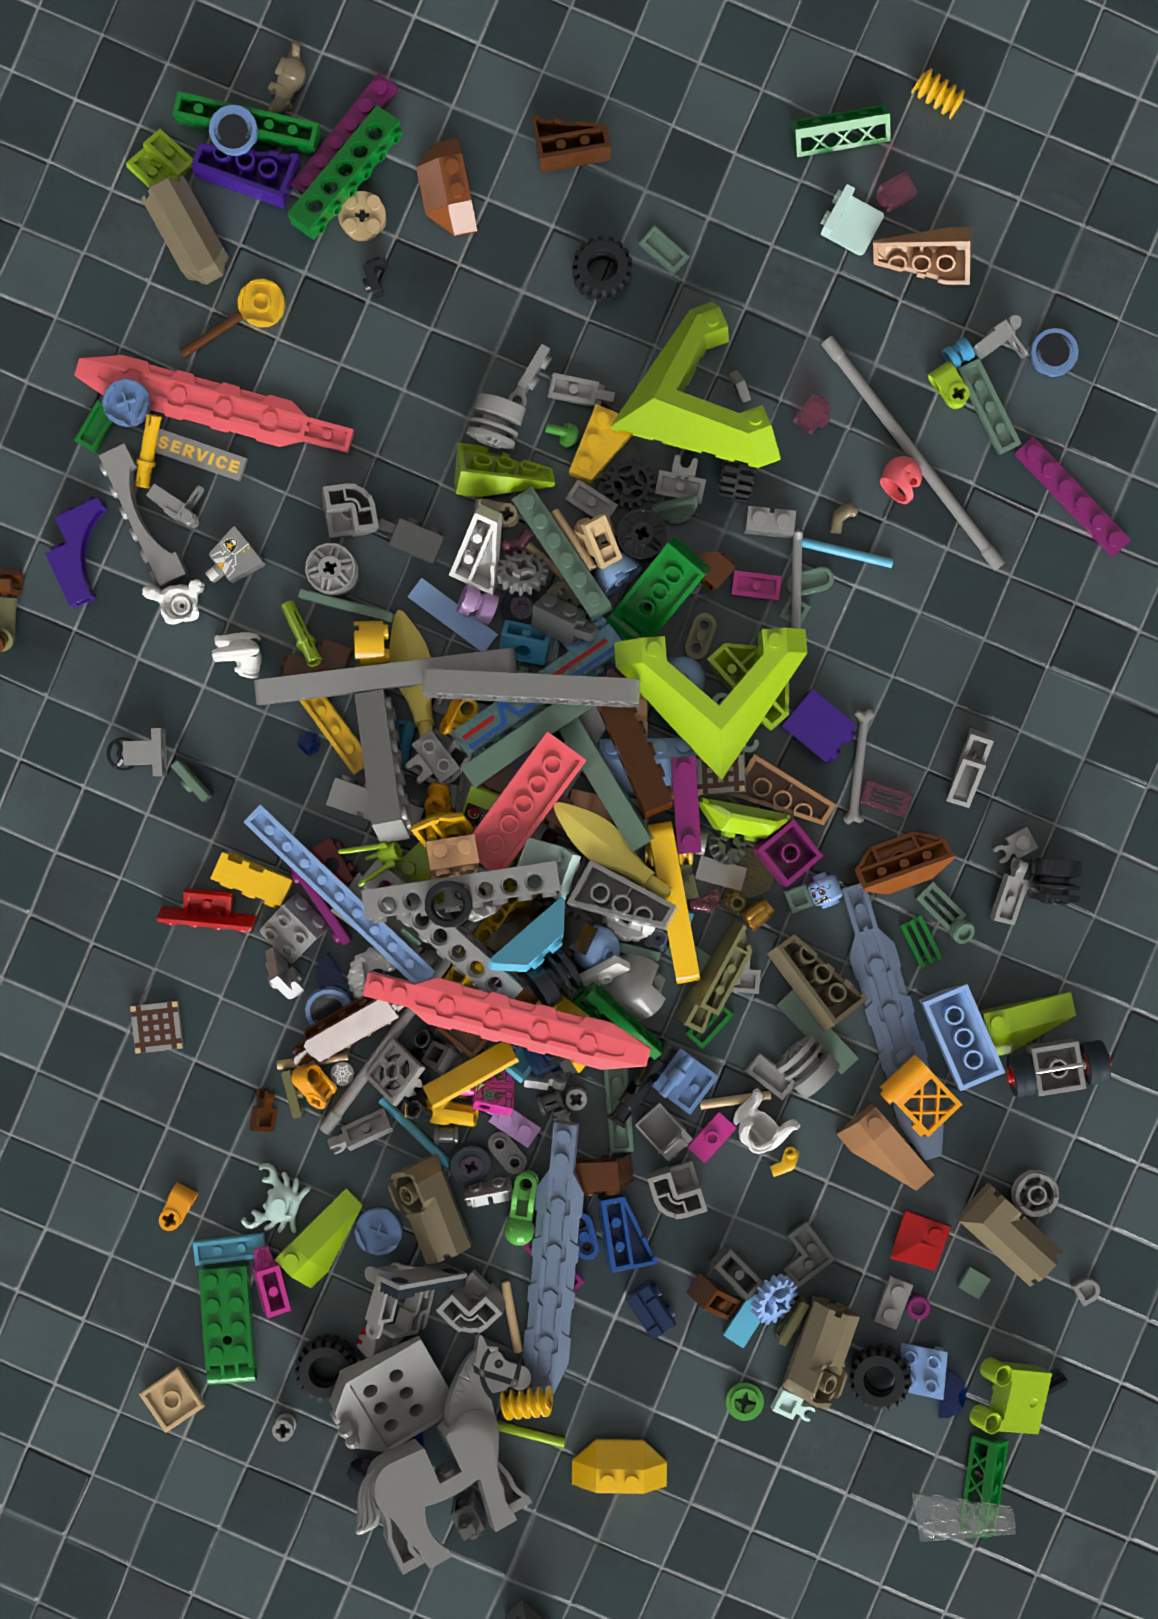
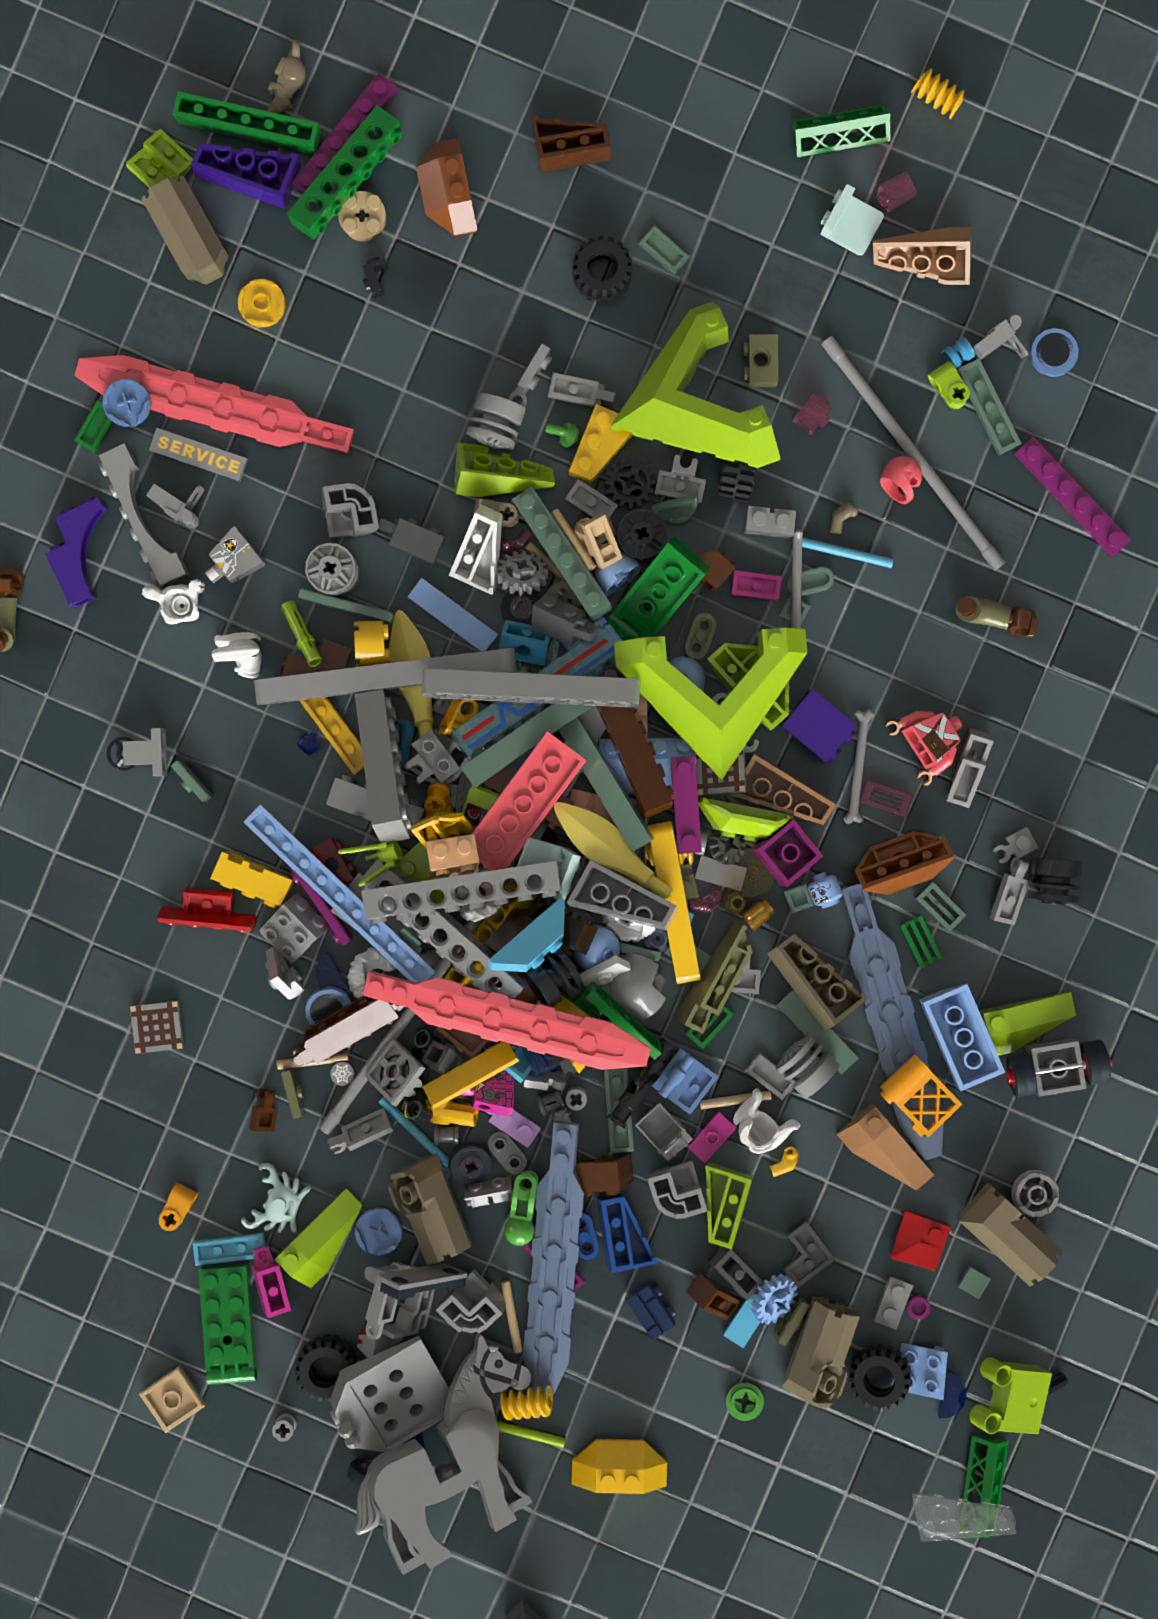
yellow pin [134,414,162,488] -> none
reddish brown piece [179,311,244,358] -> none
tile [209,105,258,156] -> none
light orange piece [291,1065,337,1109] -> none
black tyre [424,881,473,928] -> none
dark grey hinge [450,1488,487,1541] -> none
lavender wheel [456,584,499,624] -> none
light grey tile [729,370,751,403] -> none
light aqua plate [770,1387,815,1422] -> none
sand green tile [950,919,975,944] -> none
light grey tile [1070,1277,1100,1307] -> none
none -> lime wedge [705,1162,754,1249]
none -> olive brick [743,334,778,387]
none -> coral torso [886,711,962,785]
none -> piece [956,596,1039,638]

